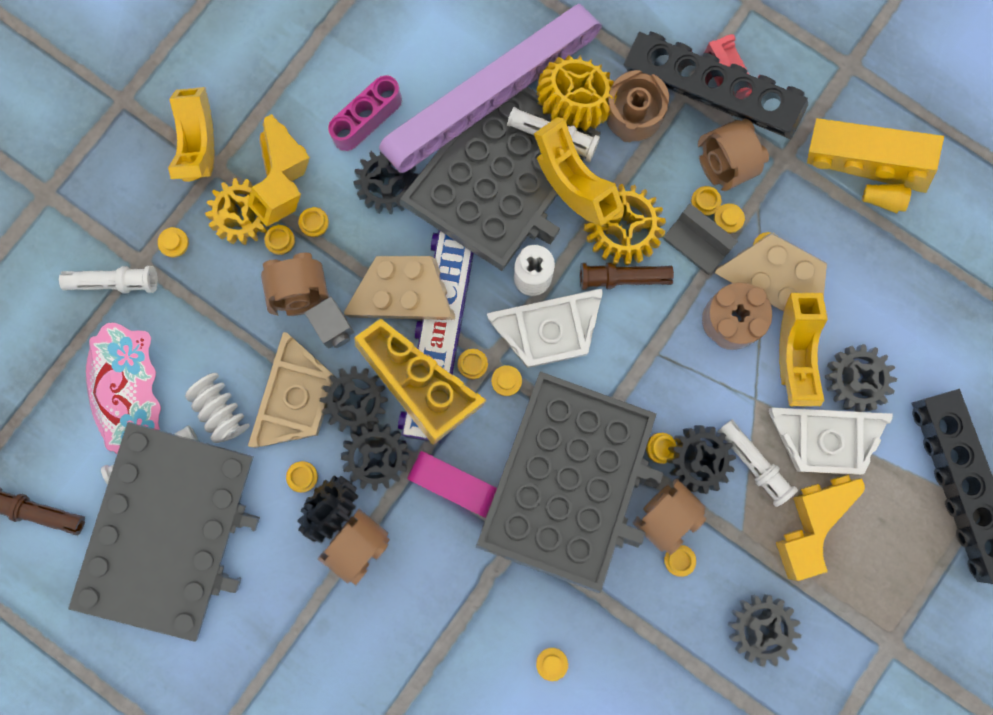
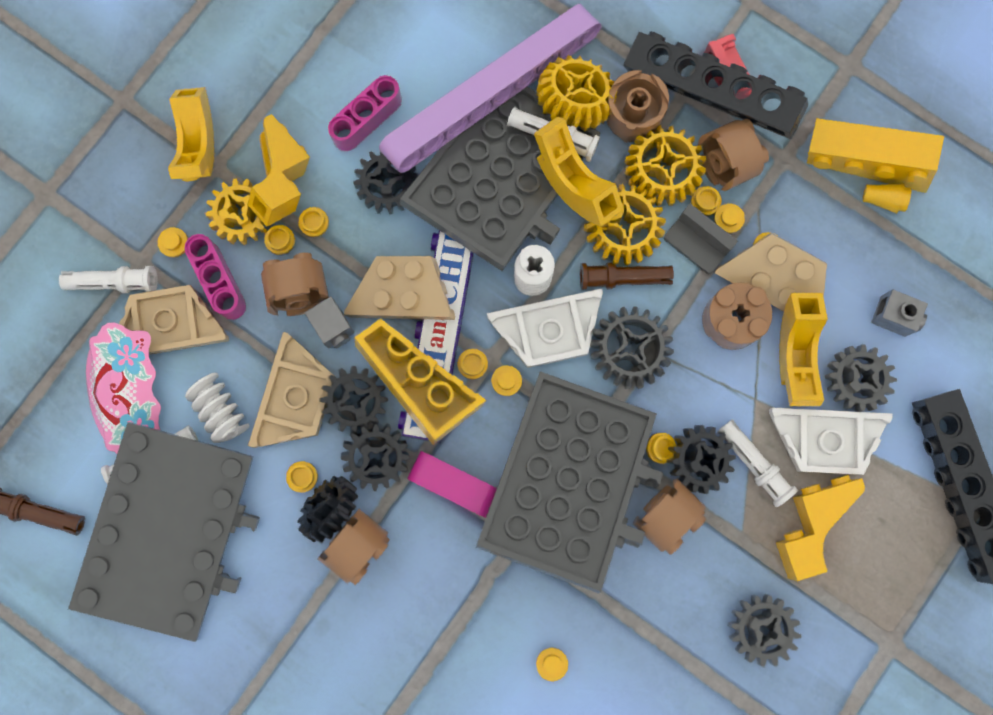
yellow plate [664,545,696,577] -> none
none -> tan wing [119,285,229,355]
none -> dark pink beam [184,234,246,320]
none -> dark grey gear [590,306,674,390]
none -> yellow gear [624,125,706,206]
none -> flat silver brick [871,289,928,337]

